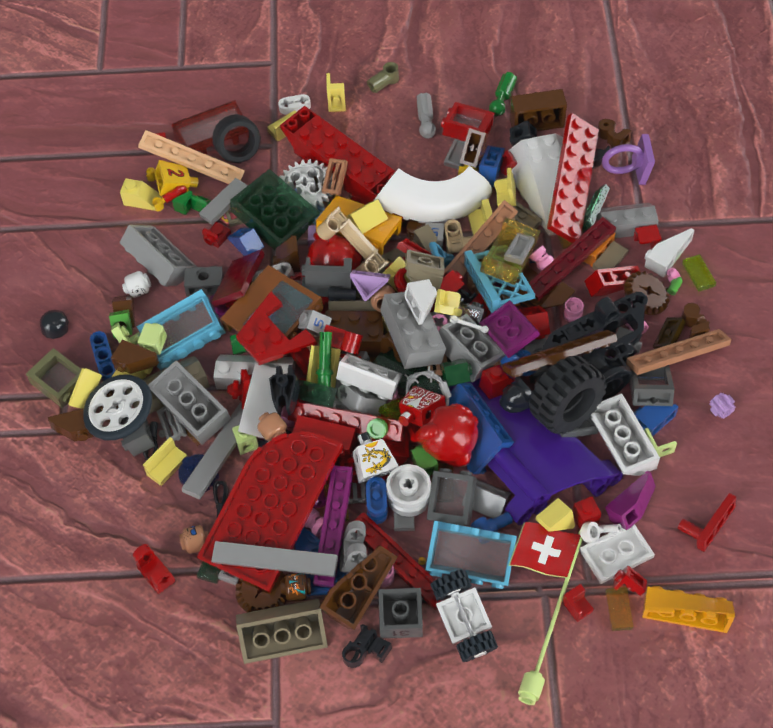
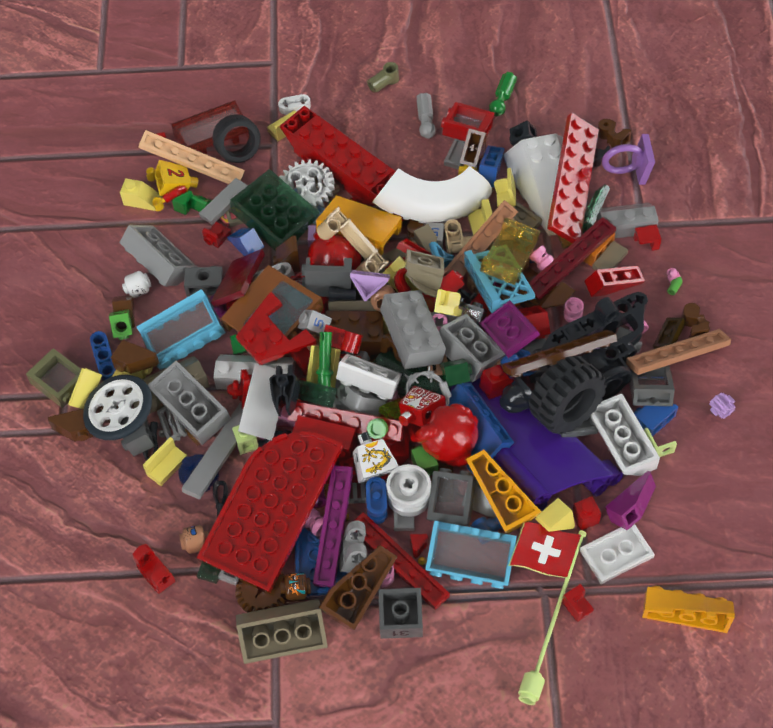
black hair [40,310,69,339] -> none
yellowish green bracket [111,323,140,345] -> none
yellowish green brick [138,323,167,355] -> none
light grey tile [211,541,338,577] -> none
nougat head [257,412,287,441] -> none
nougat tile [322,158,348,196] -> none
light yellow panel [326,73,346,112] -> none
black piece [342,624,392,668] -> none
light yellow panel [346,199,388,234] -> none
white slope [404,279,437,325] -> none
plate [430,569,498,662] -> none
white hinge [450,315,489,333] -> none
red tile [500,150,517,175] -> none
light grey tile [504,233,535,265] -> none
reddish brown brick [509,89,567,131] -> none
white plate [580,522,622,543] -> none
clear yellow tile [605,587,634,631] -> none
red bracket [613,566,647,596] -> none
reddish brown gear [624,271,670,315] -> none
white slope [644,228,694,278] -> none
red piece [678,493,736,552] -> none
clear neon green tile [682,254,716,292] -> none
none -> red slope [410,534,429,559]
none -> light orange wedge [466,450,542,534]

